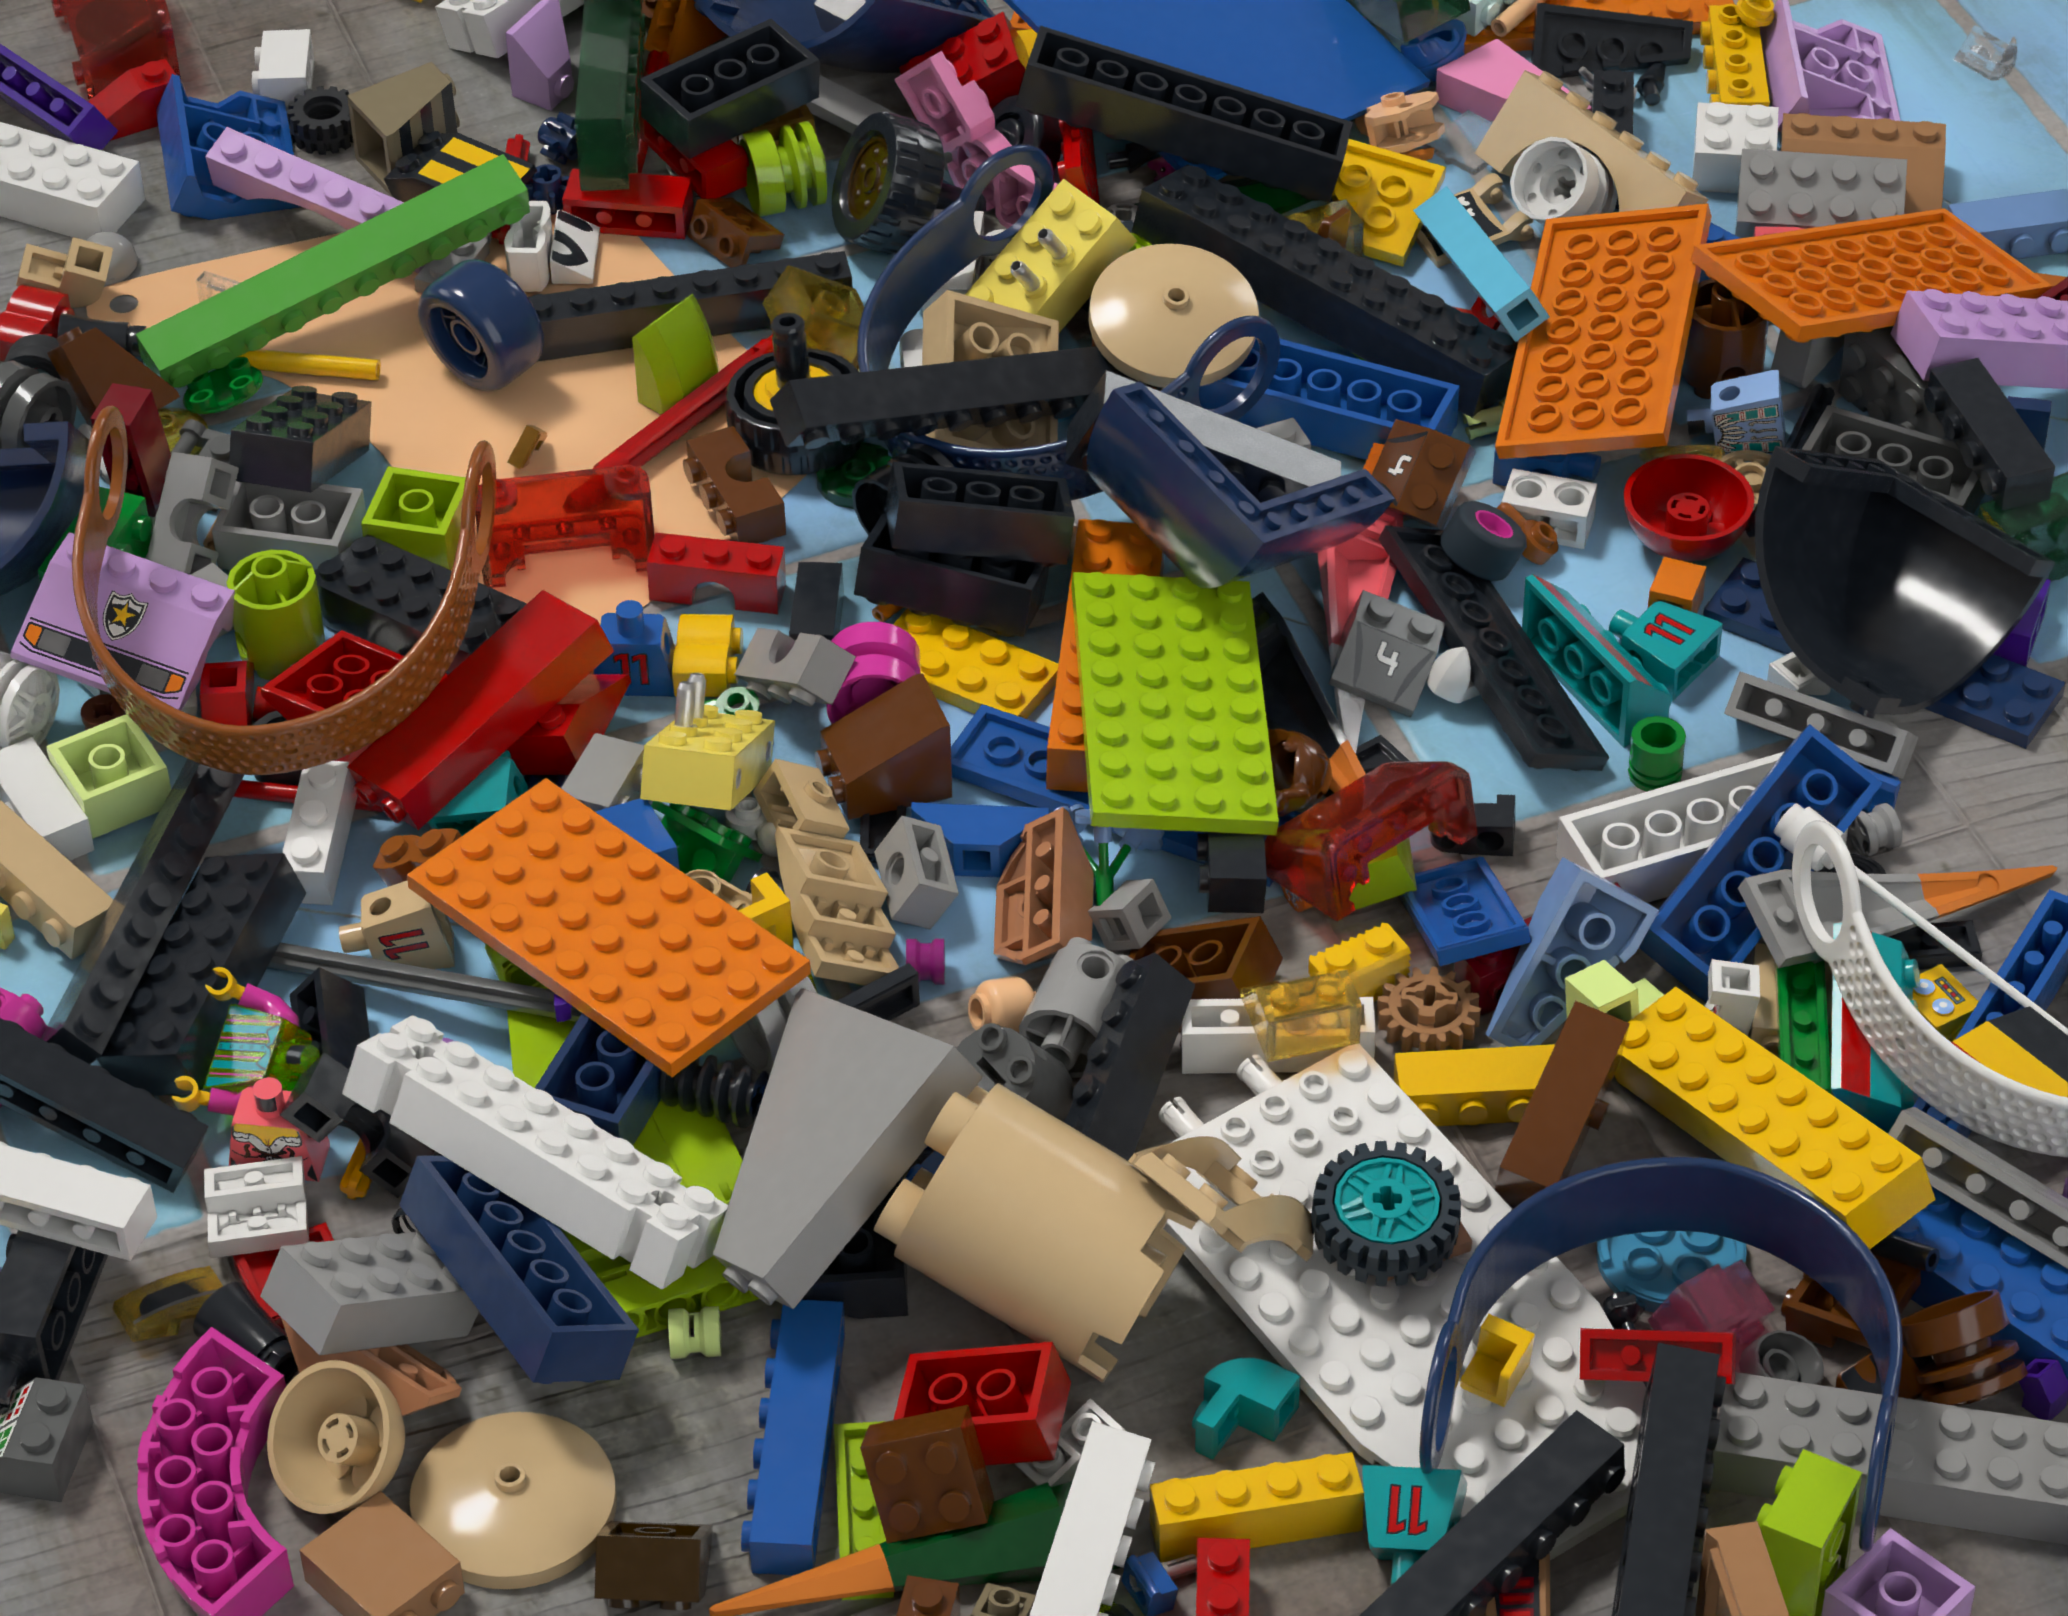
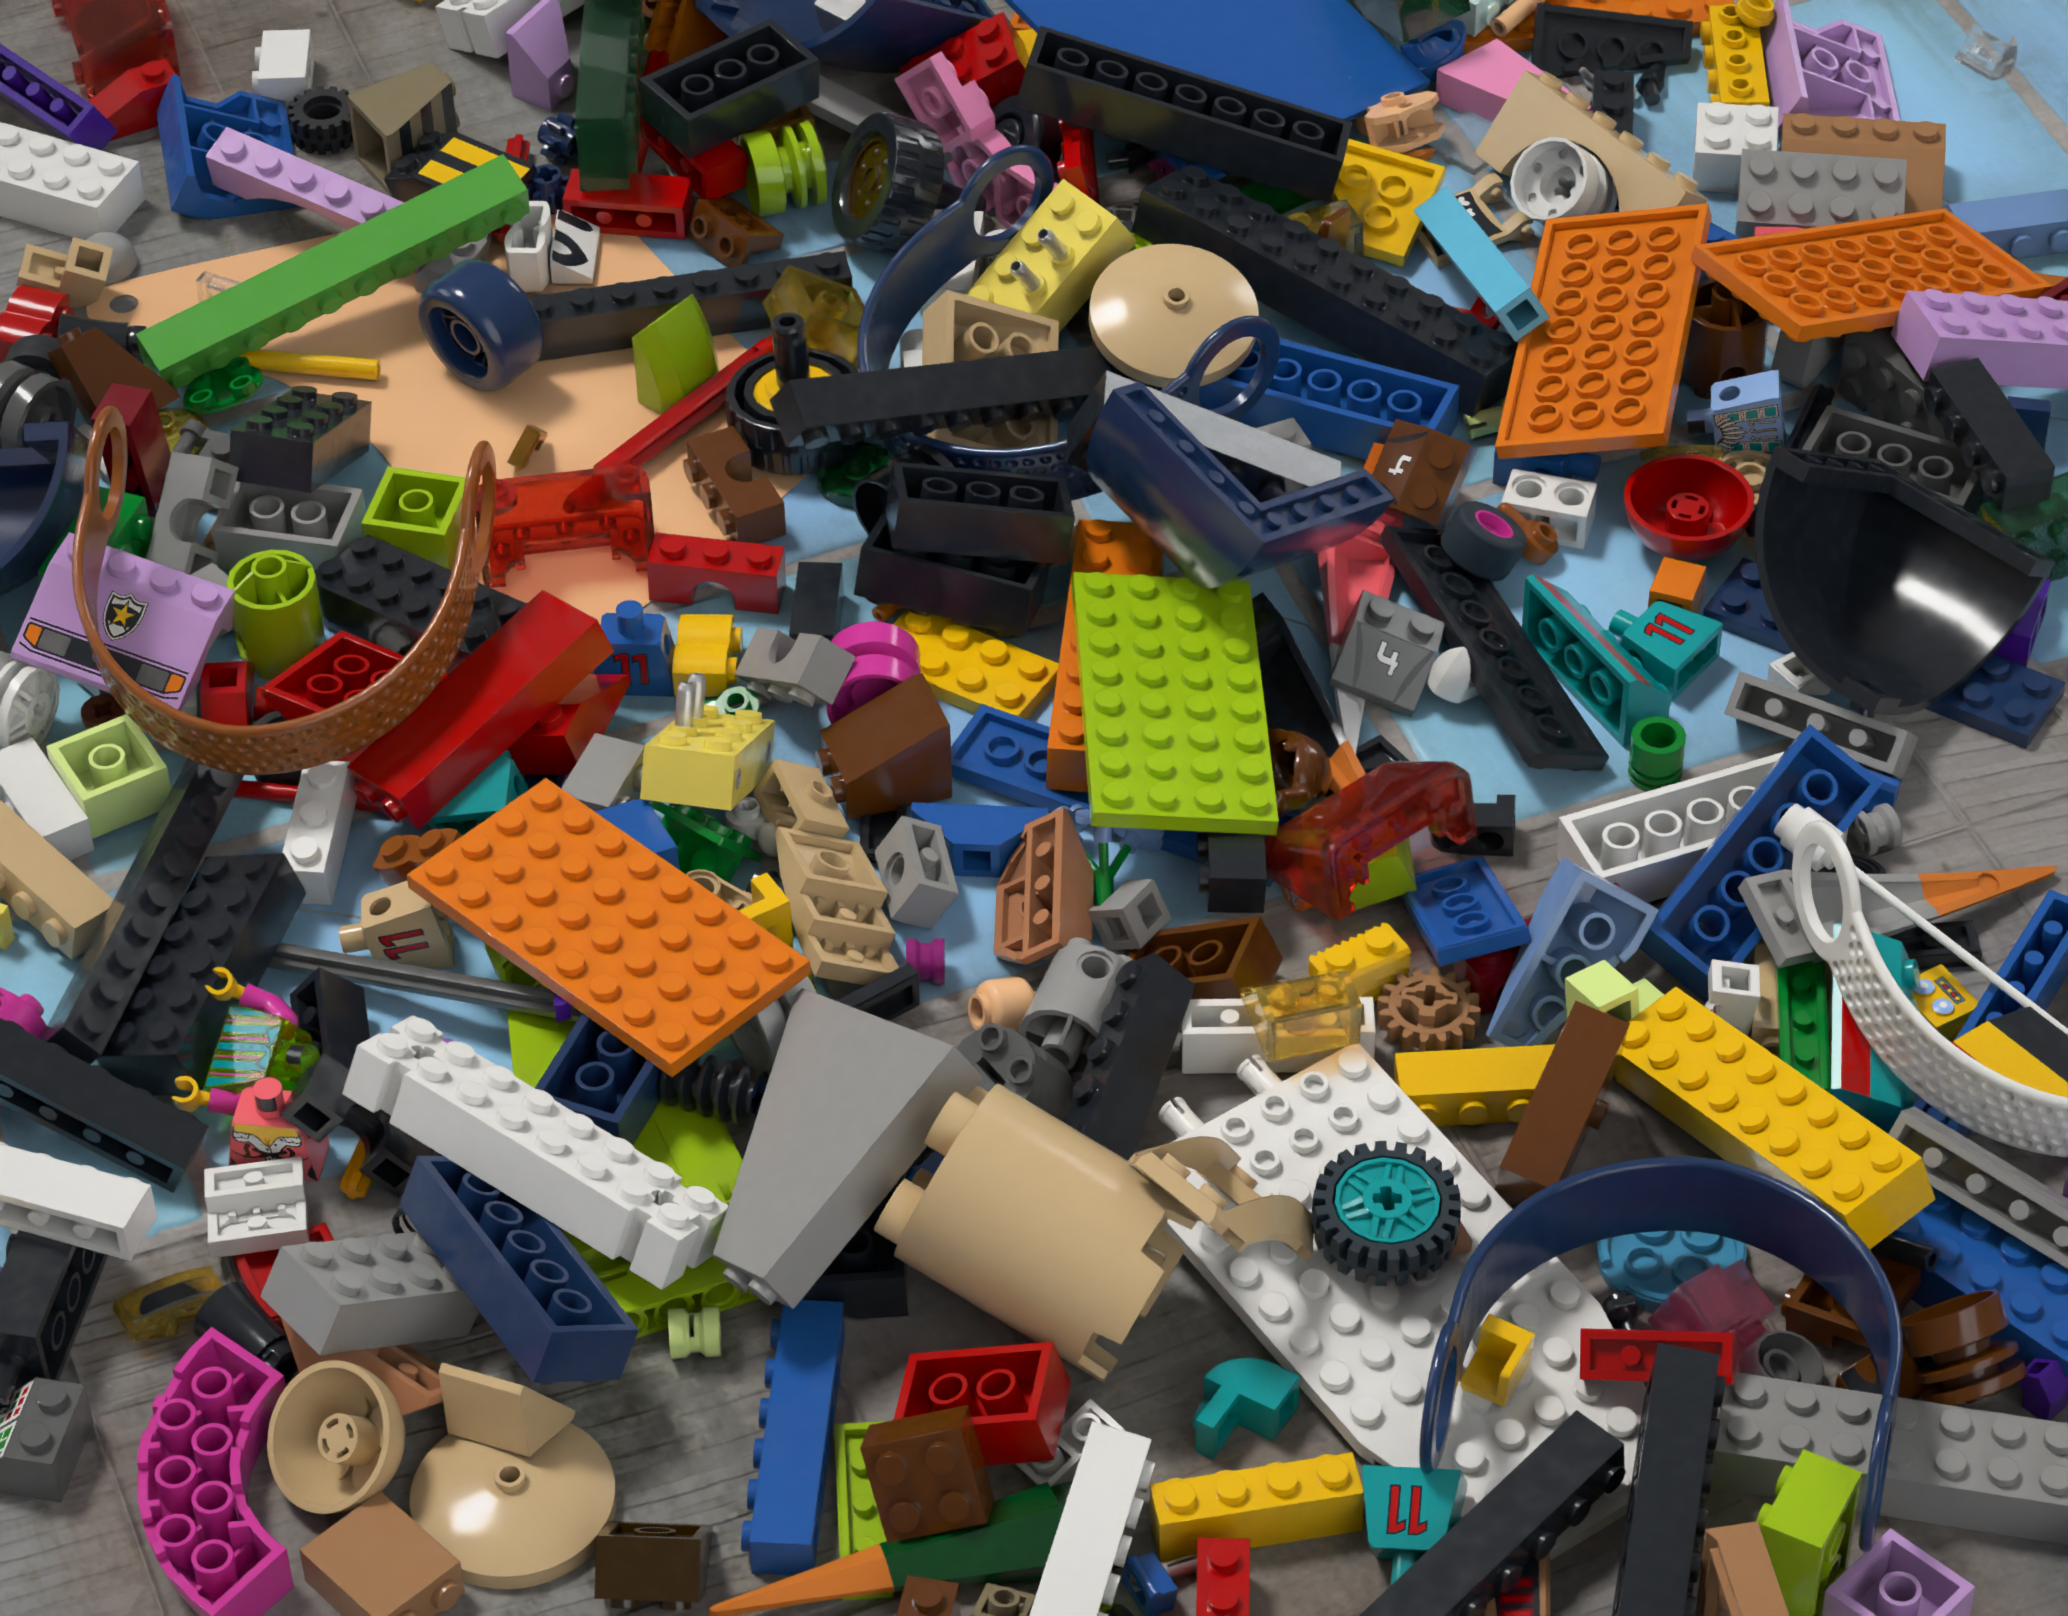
none -> tan slope [438,1363,575,1457]

